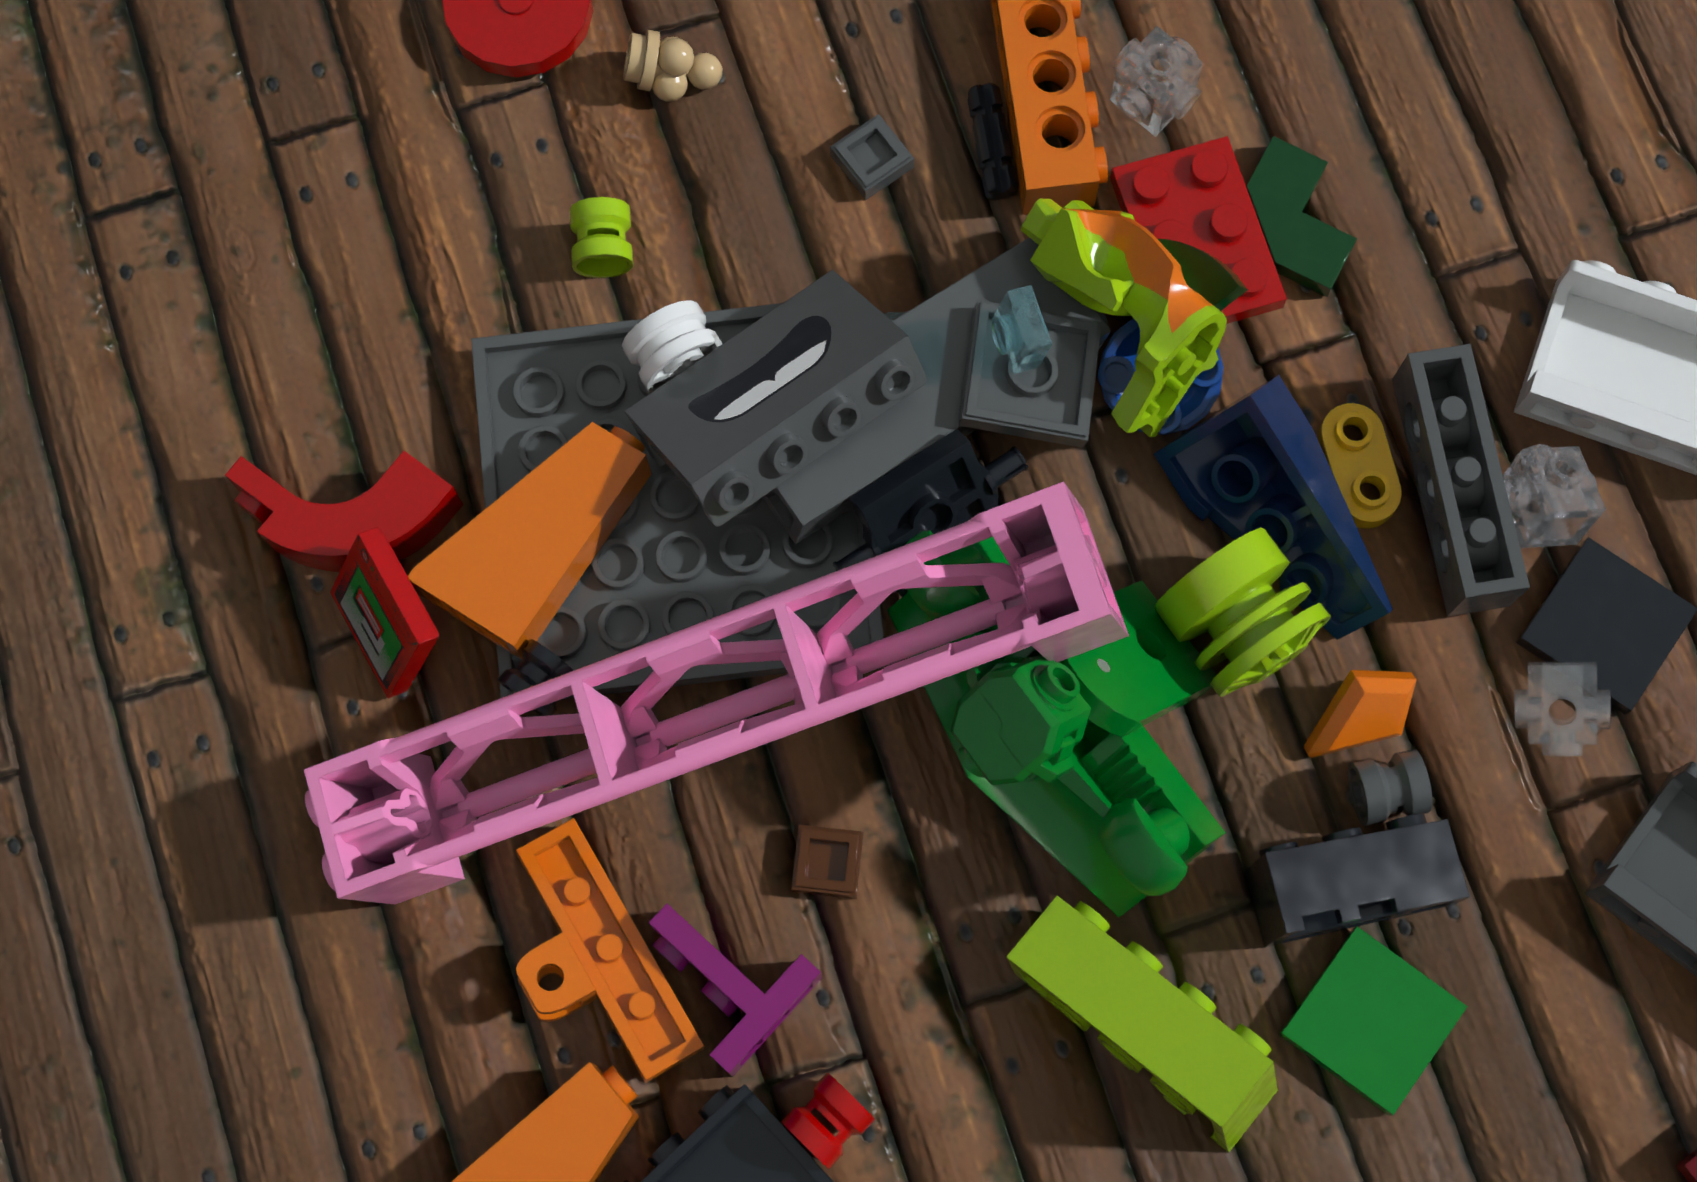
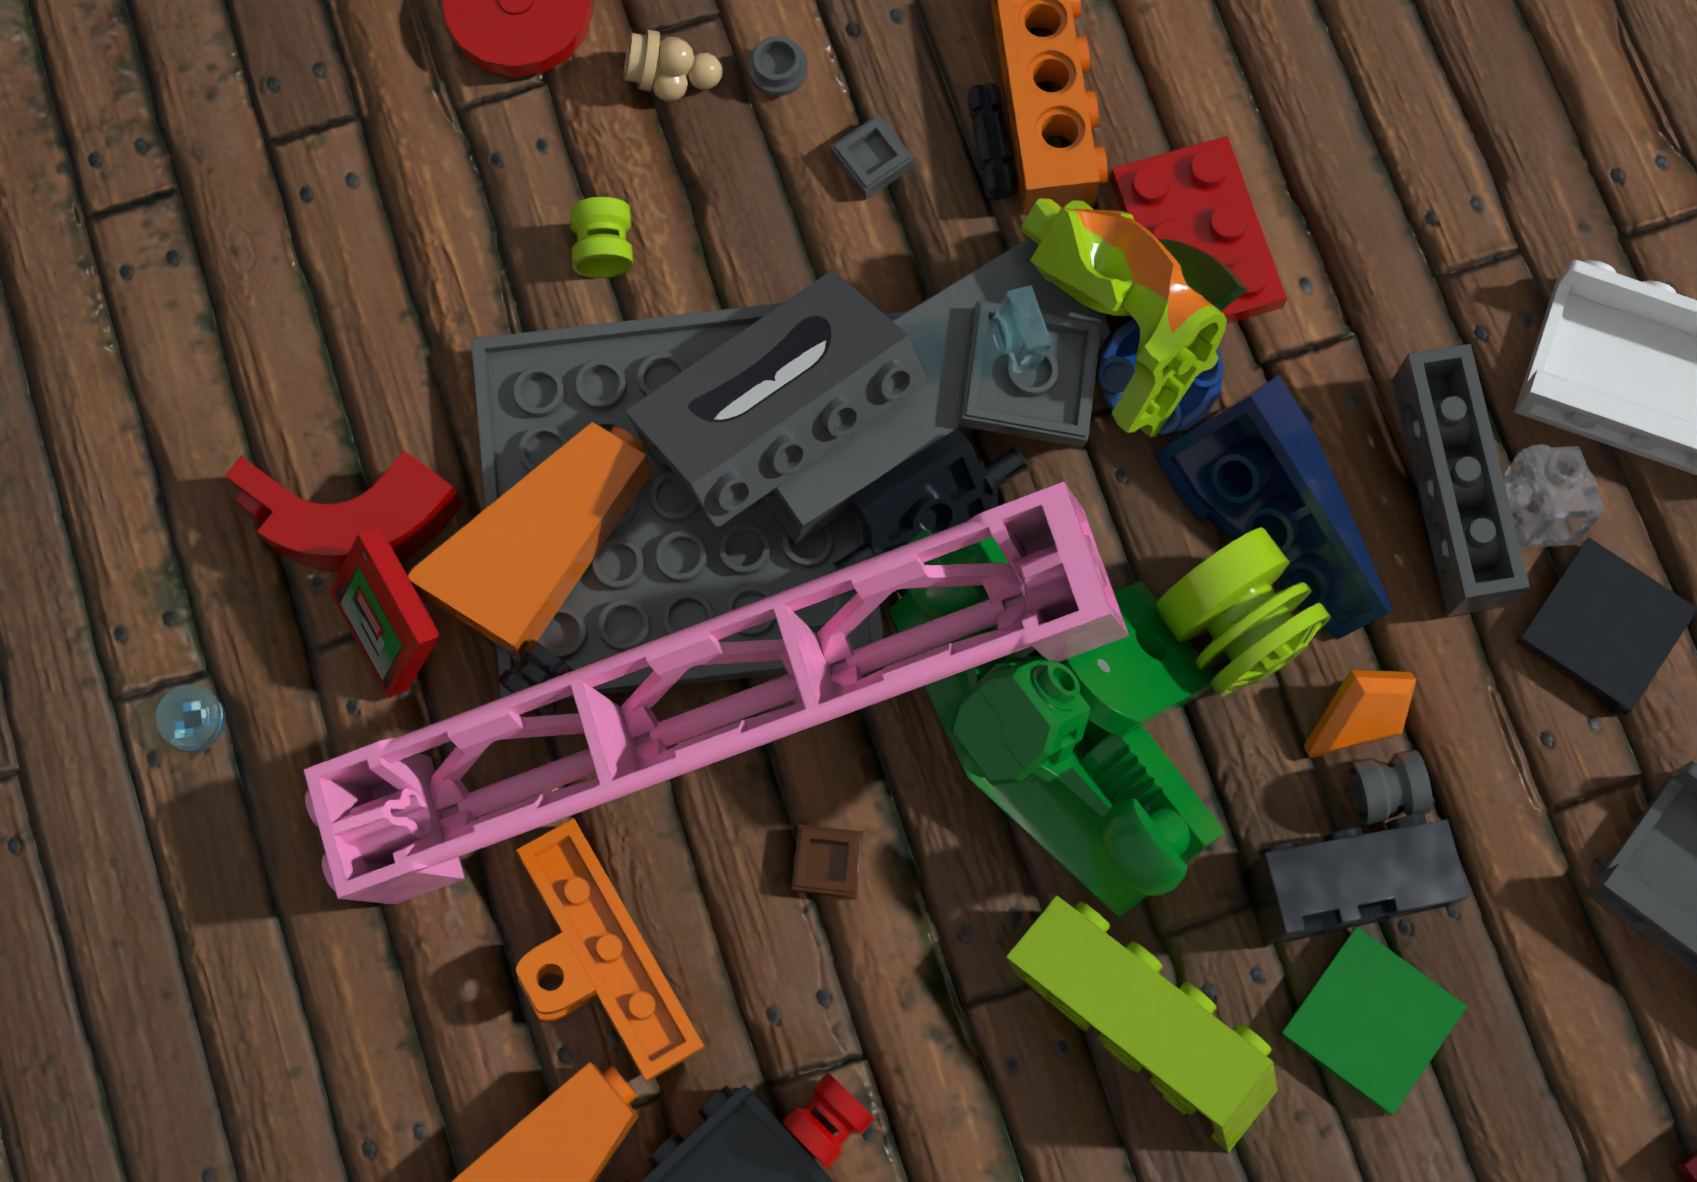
white wheel [622,300,722,393] -> none
magenta bracket [649,903,822,1076] -> none
clear brick [1110,26,1204,137] -> none
dark green tile [1246,136,1357,297] -> none
yellow plate [1317,403,1402,529] -> none
clear brick [1515,662,1611,756] -> none
none -> clear light blue tile [156,684,226,752]
none -> dark grey plate [748,36,808,96]

